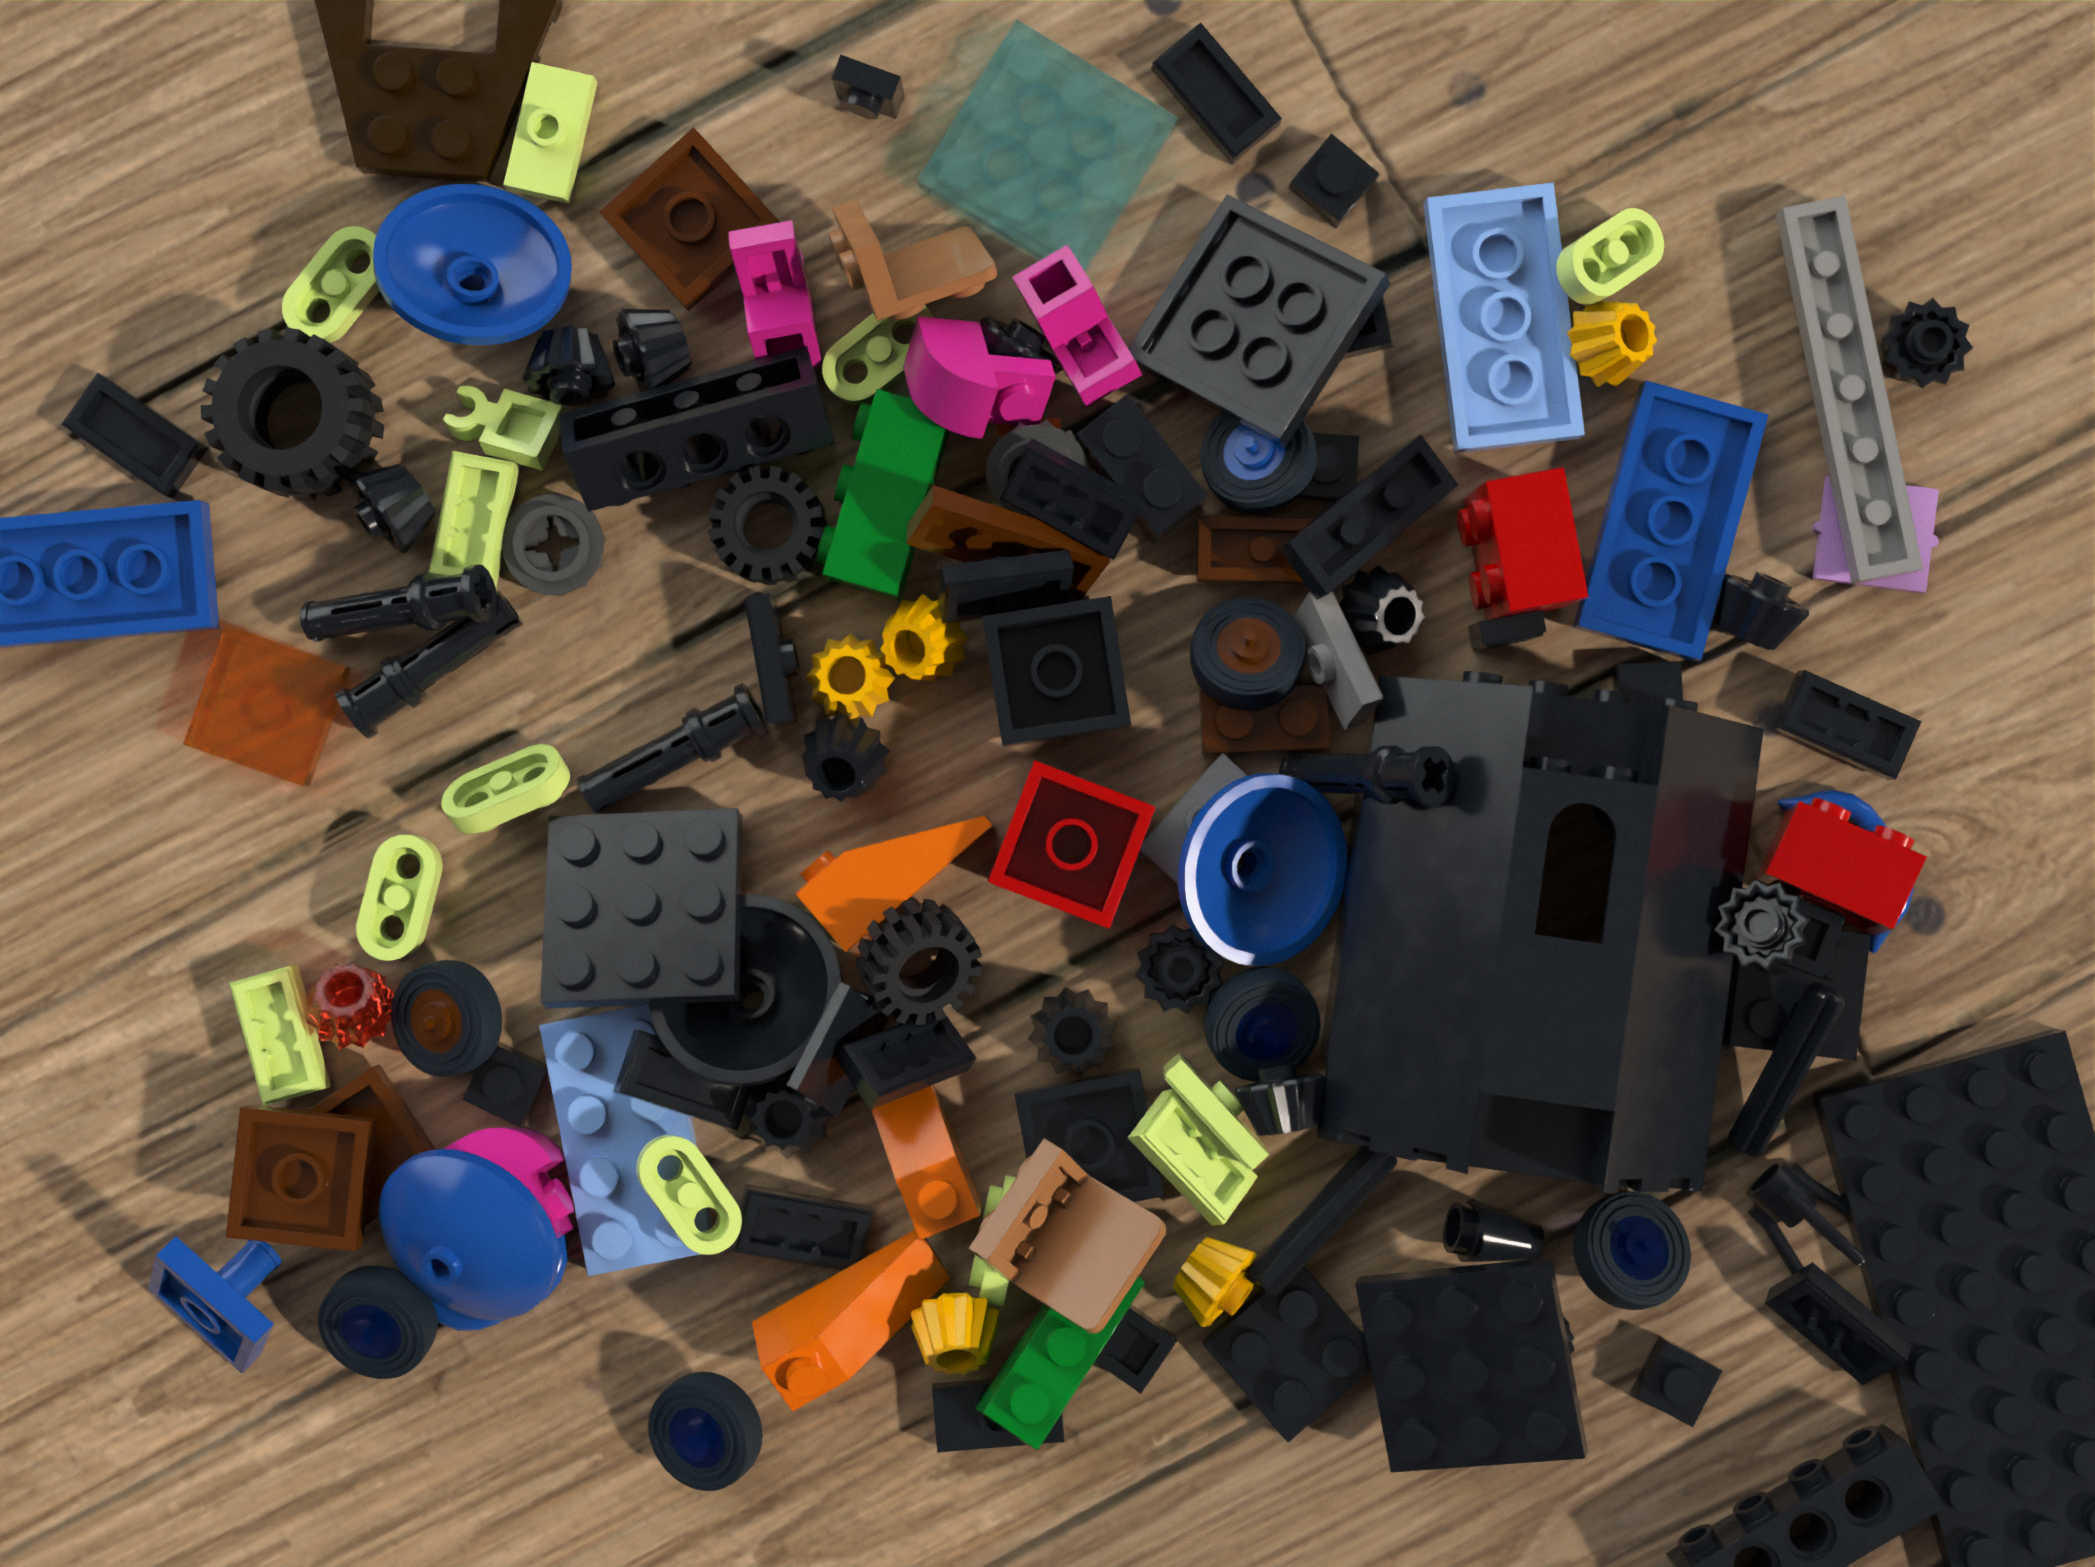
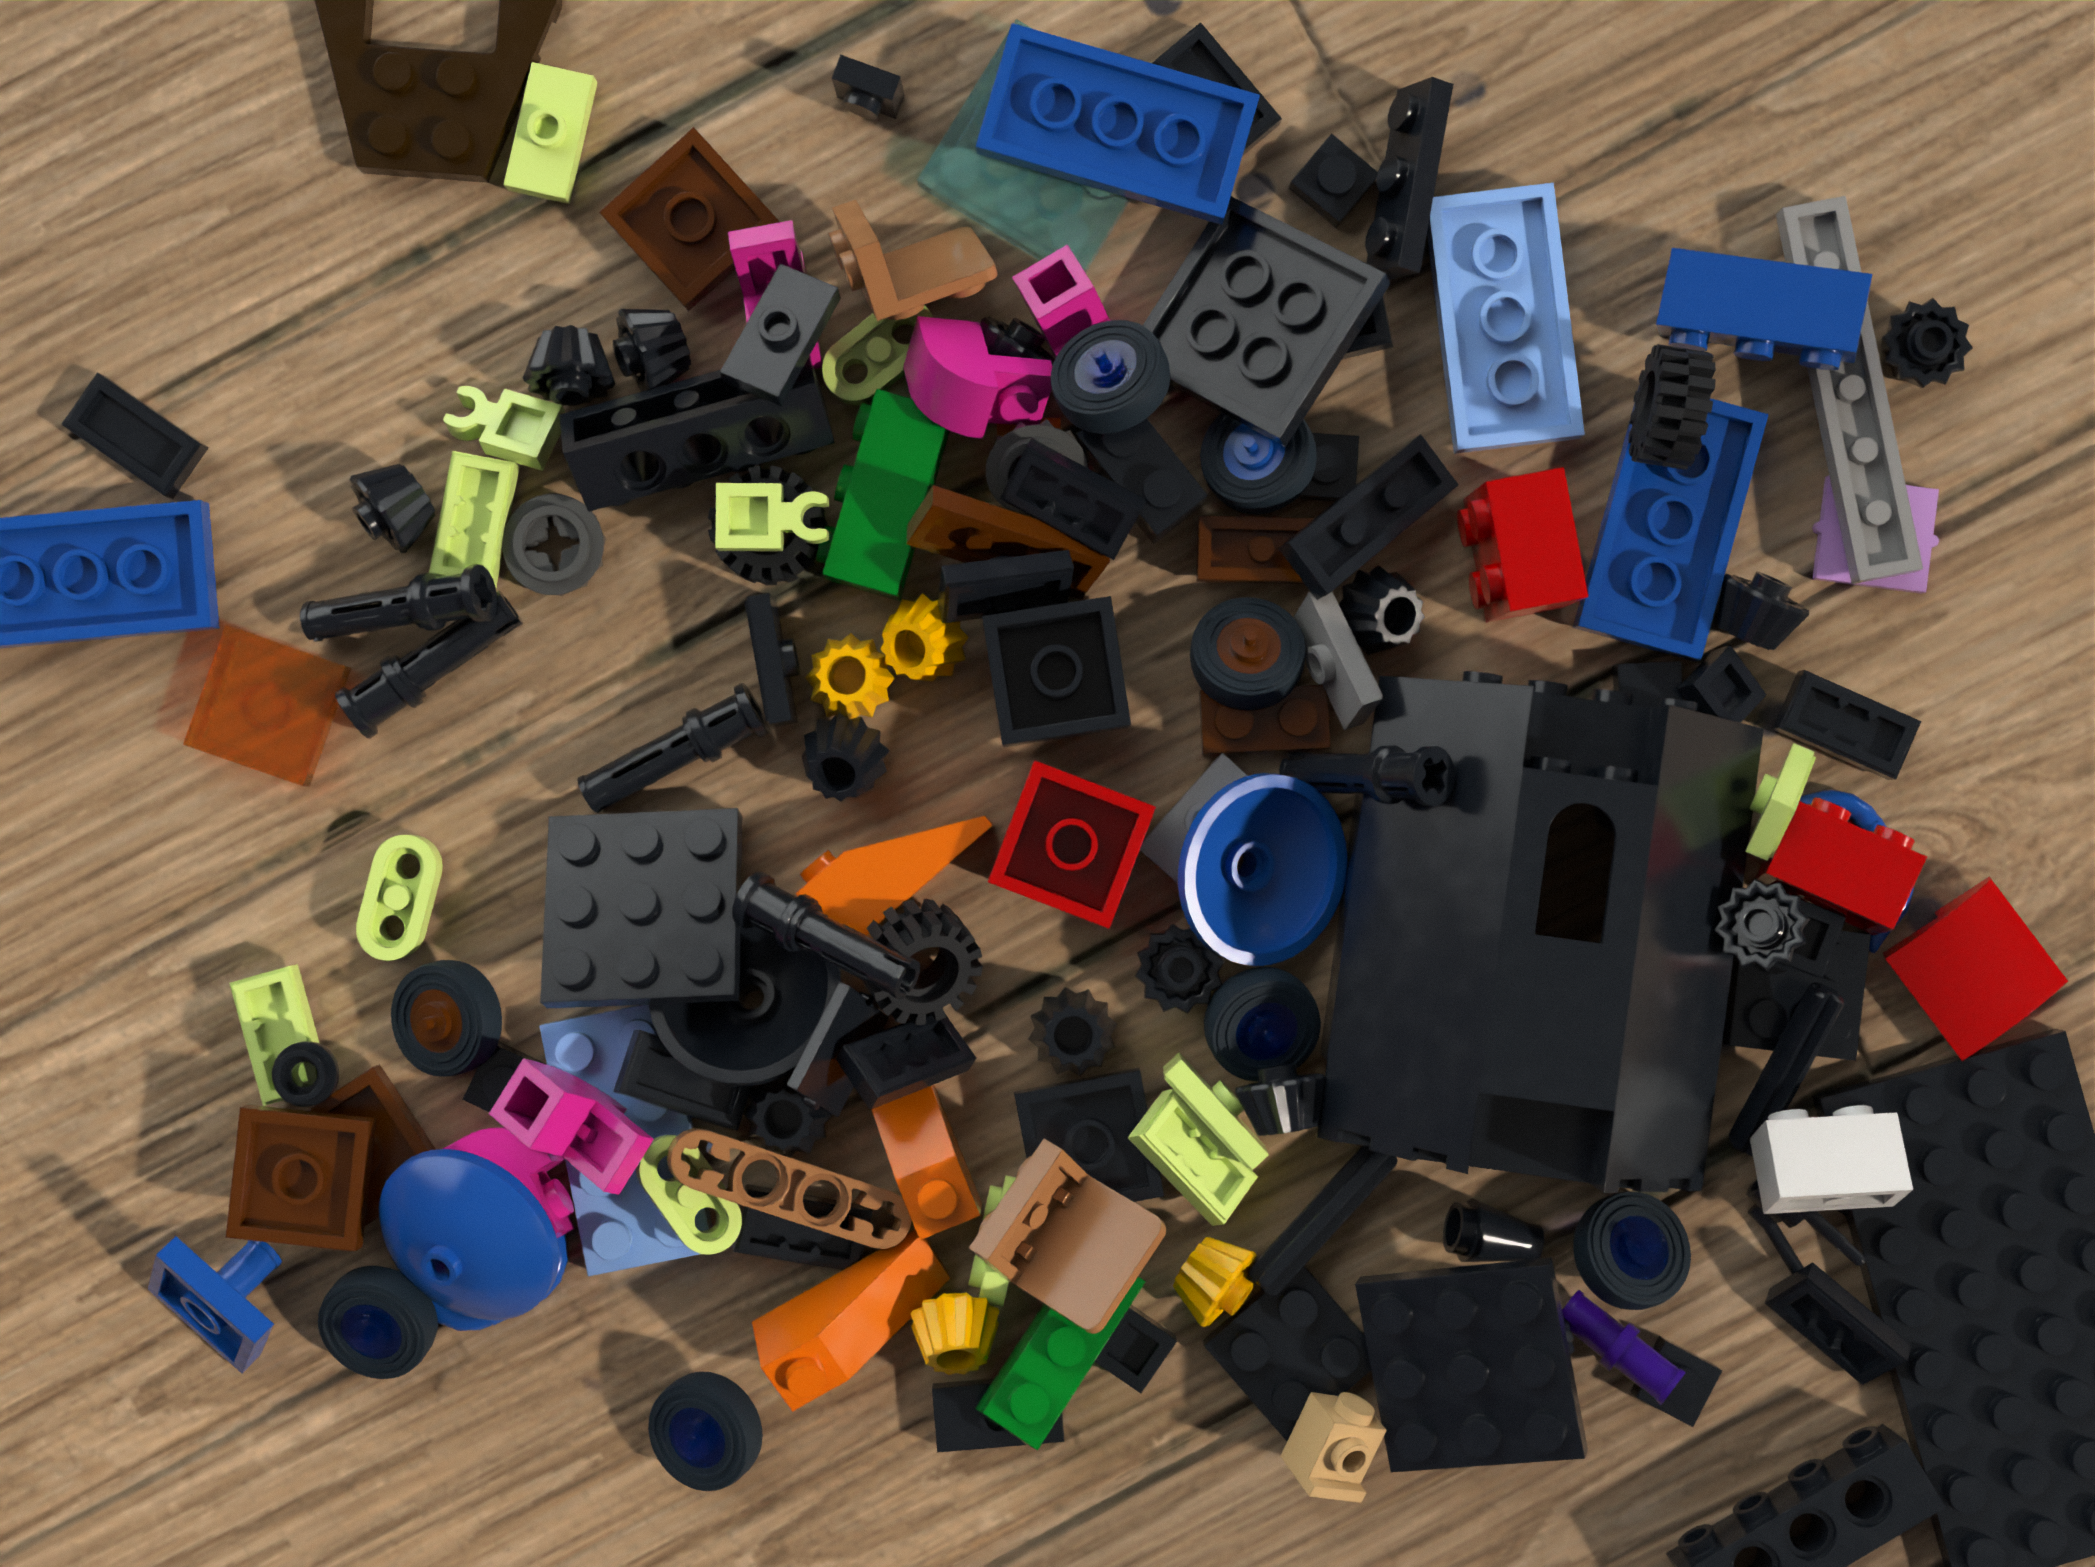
black tyre [201,328,385,500] -> none
yellowish green plate [282,226,380,343] -> none
clear red piece [306,962,395,1050] -> none
blue dish [373,184,572,345] -> none
yellowish green plate [441,744,570,834] -> none
black tile [1468,610,1547,651] -> none
yellowish green plate [1556,208,1664,305] -> none
yellow piece [1567,300,1657,387] -> none
none -> black plate [272,1041,339,1107]
none -> dark pink brick [489,1058,654,1195]
none -> medium nougat beam [667,1128,911,1249]
none -> yellowish green plate [715,483,829,551]
none -> black plate [720,264,841,407]
none -> black pin [732,872,920,1000]
none -> blue plate [975,23,1260,225]
none -> black wheel [1051,320,1170,434]
none -> tan brick [1280,1392,1387,1503]
none -> black plate [1365,77,1454,280]
none -> dark purple pin [1562,1290,1686,1405]
none -> black tyre [1628,344,1716,470]
none -> blue brick [1656,248,1872,370]
none -> black plate [1677,645,1767,723]
none -> yellowish green plate [1745,743,1816,861]
none -> white brick [1750,1105,1913,1214]
none -> red slope [1883,876,2068,1061]

